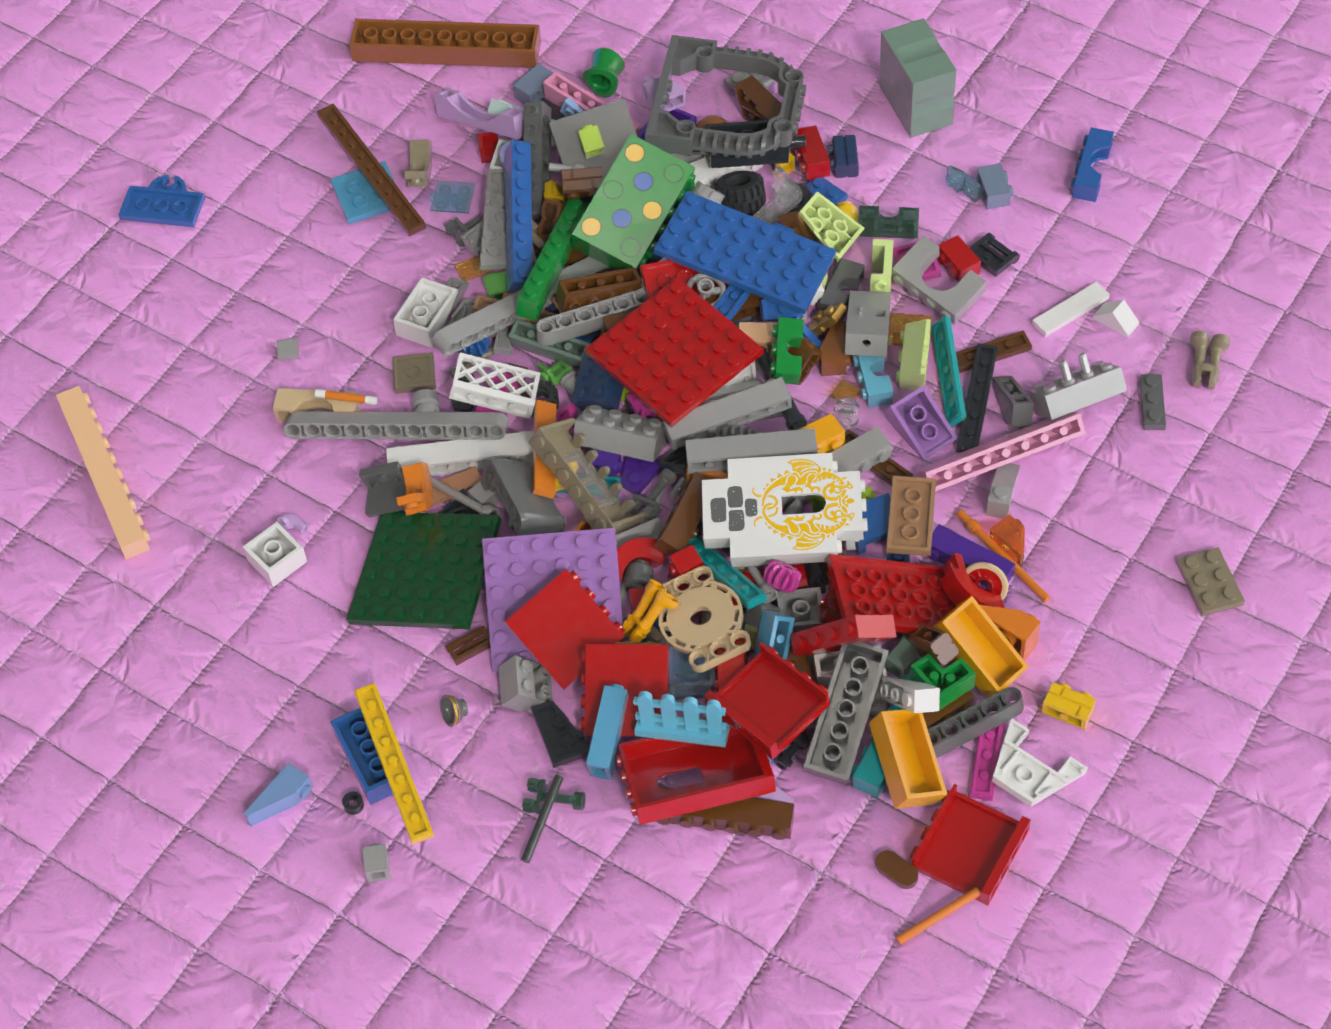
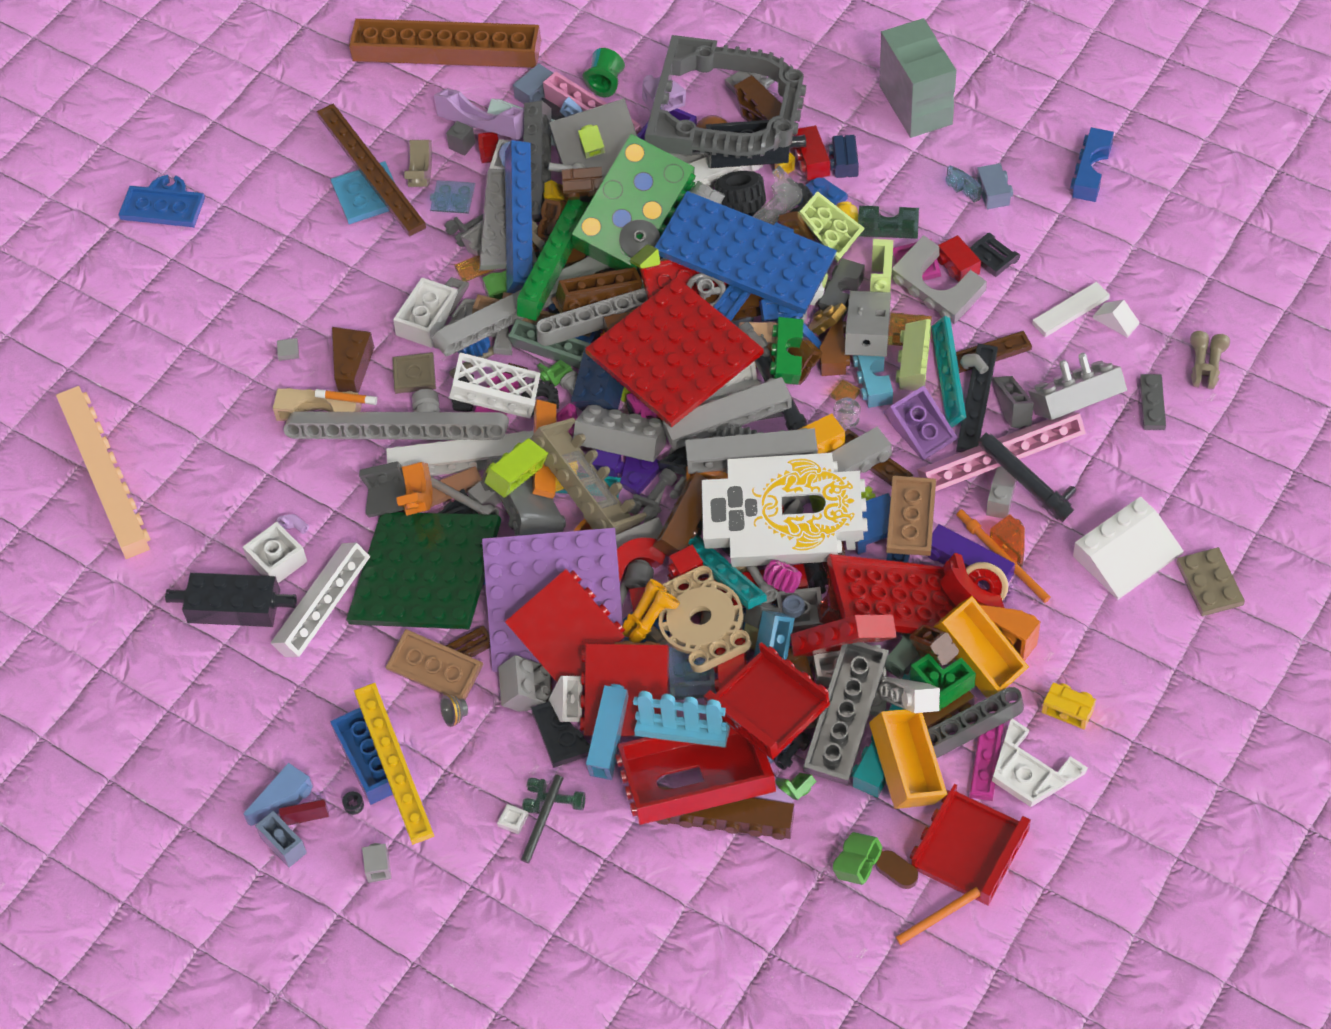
none -> black brick [165,573,297,627]
none -> sand blue brick [255,811,307,868]
none -> white brick [271,542,370,657]
none -> dark red tile [279,799,329,825]
none -> reddish brown wedge [332,327,375,393]
none -> medium nougat tile [385,629,484,700]
none -> dark grey brick [446,121,475,156]
none -> lime brick [484,438,548,498]
none -> white tile [497,804,528,834]
none -> white slope [549,676,582,722]
none -> dark grey dish [619,219,660,257]
none -> lime slope [630,244,660,269]
none -> dark grey piece [739,321,770,357]
none -> bright green bracket [775,773,817,800]
none -> sand blue tile [782,595,805,618]
none -> bright green brick [833,832,883,885]
none -> light grey arm [960,354,989,374]
none -> black cylinder [978,432,1076,522]
none -> white slope [1073,496,1184,600]

